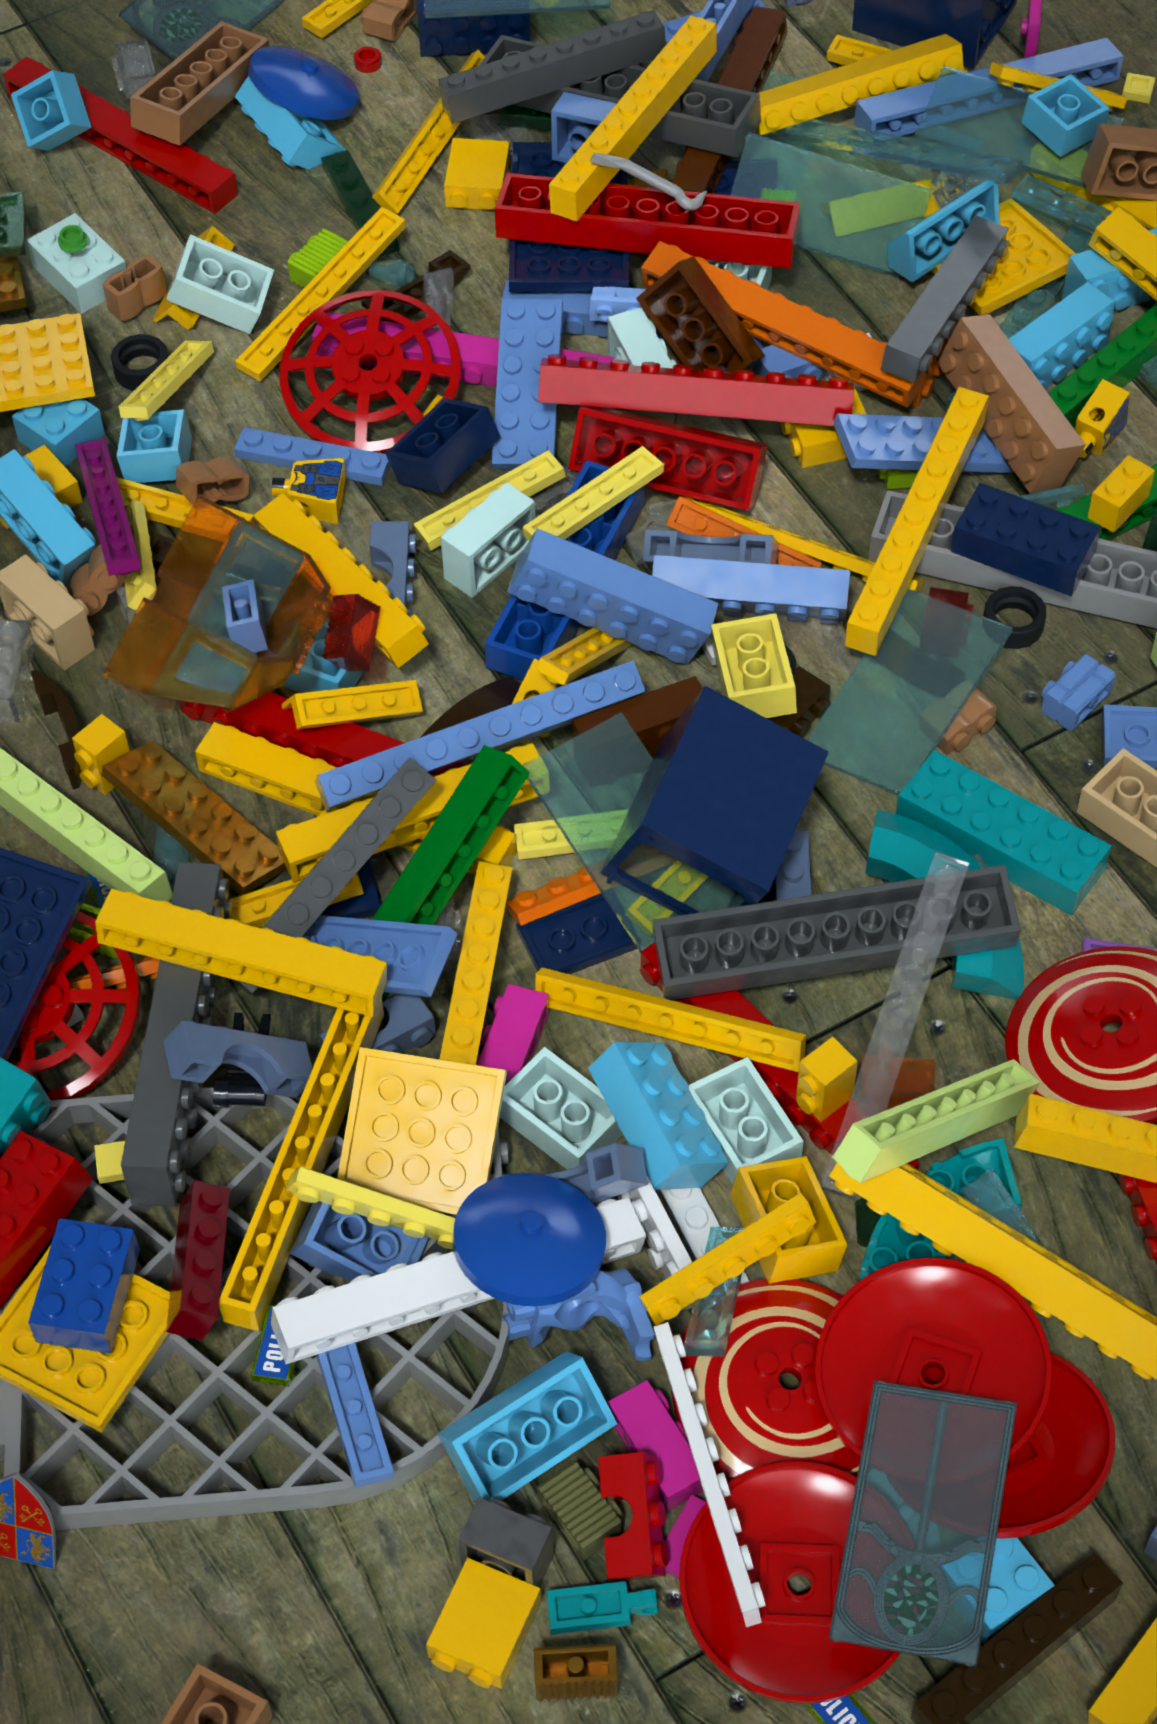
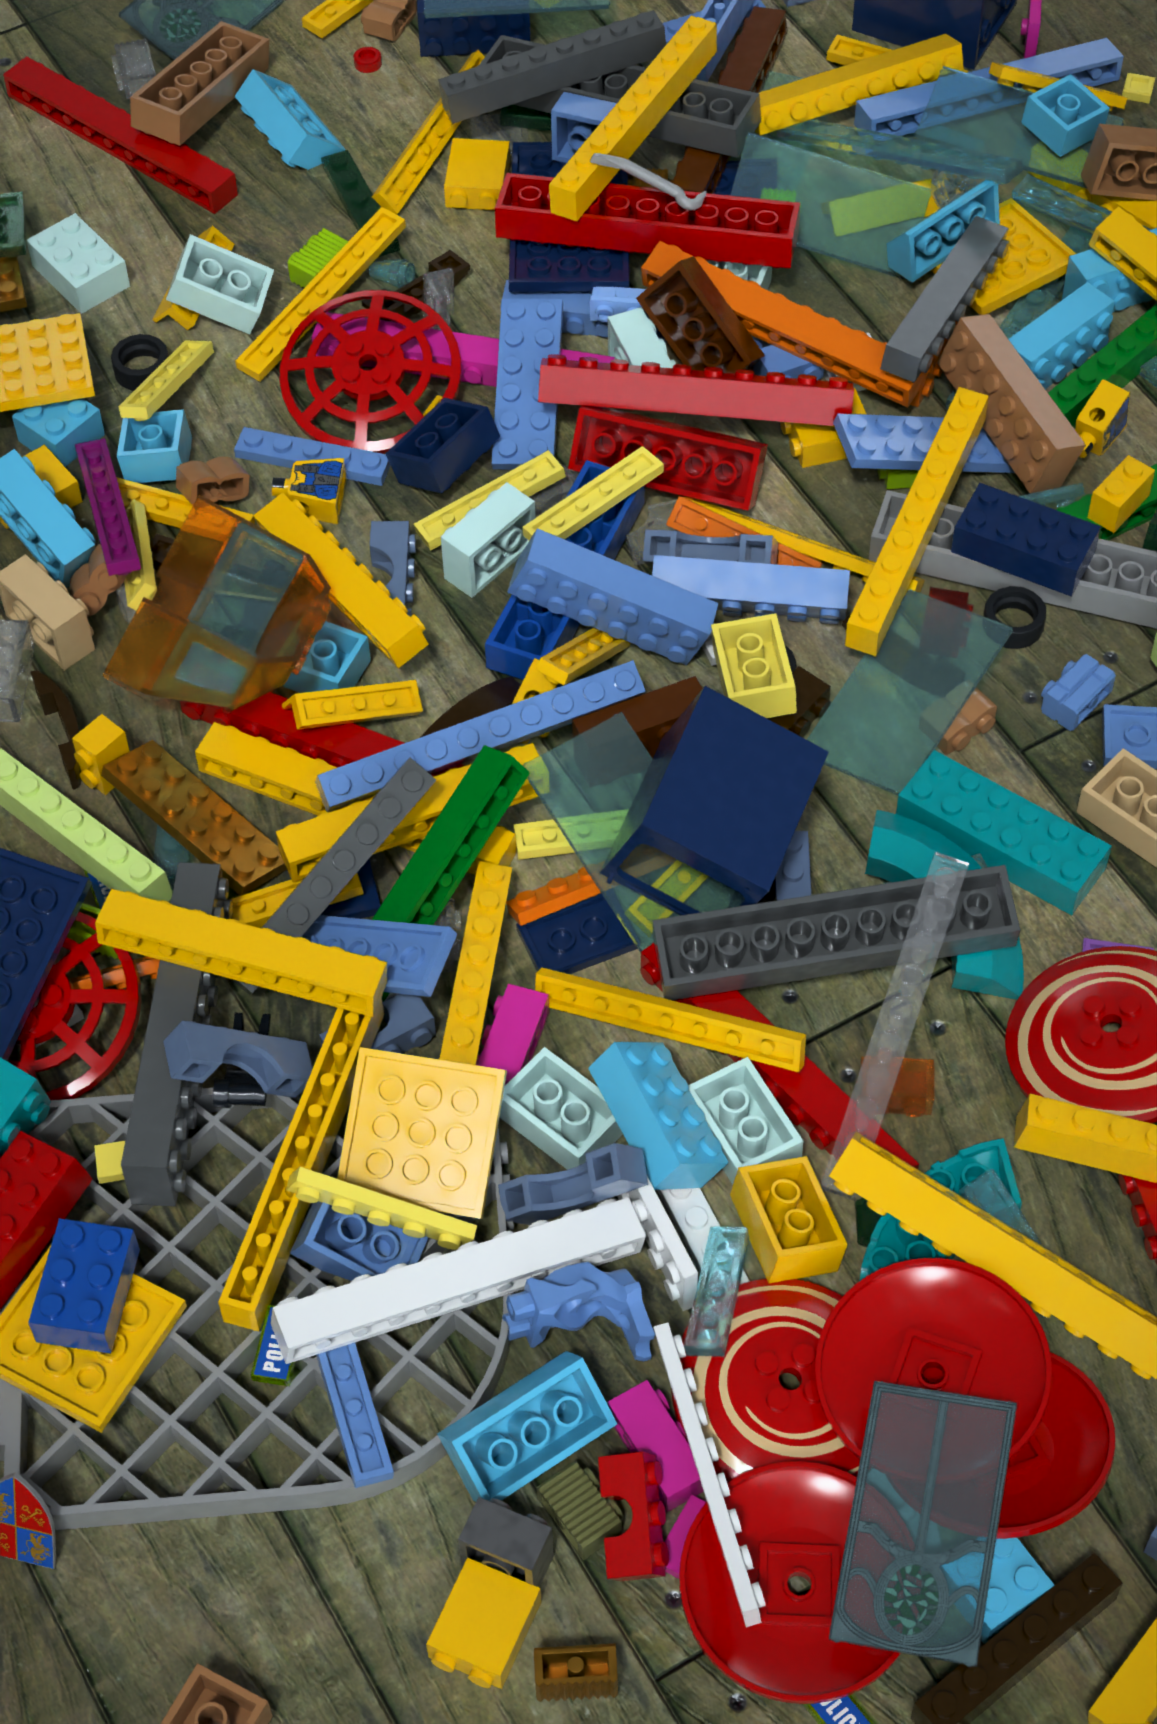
medium azure brick [11,70,92,151] -> none
bright green plate [58,225,88,253] -> none
medium nougat brick [103,255,167,321] -> none
dark red brick [166,1180,230,1340] -> none
medium blue brick [222,579,268,657] -> none
blue dish [248,46,359,120] -> none
clear red brick [322,594,381,671] -> none
blue dish [453,1173,606,1306] -> none
teal plate [546,1581,658,1635] -> none
yellow plate [639,1192,816,1326] -> none
yellow brick [796,1036,858,1122] -> none
yellowish green brick [832,1059,1040,1183] -> none

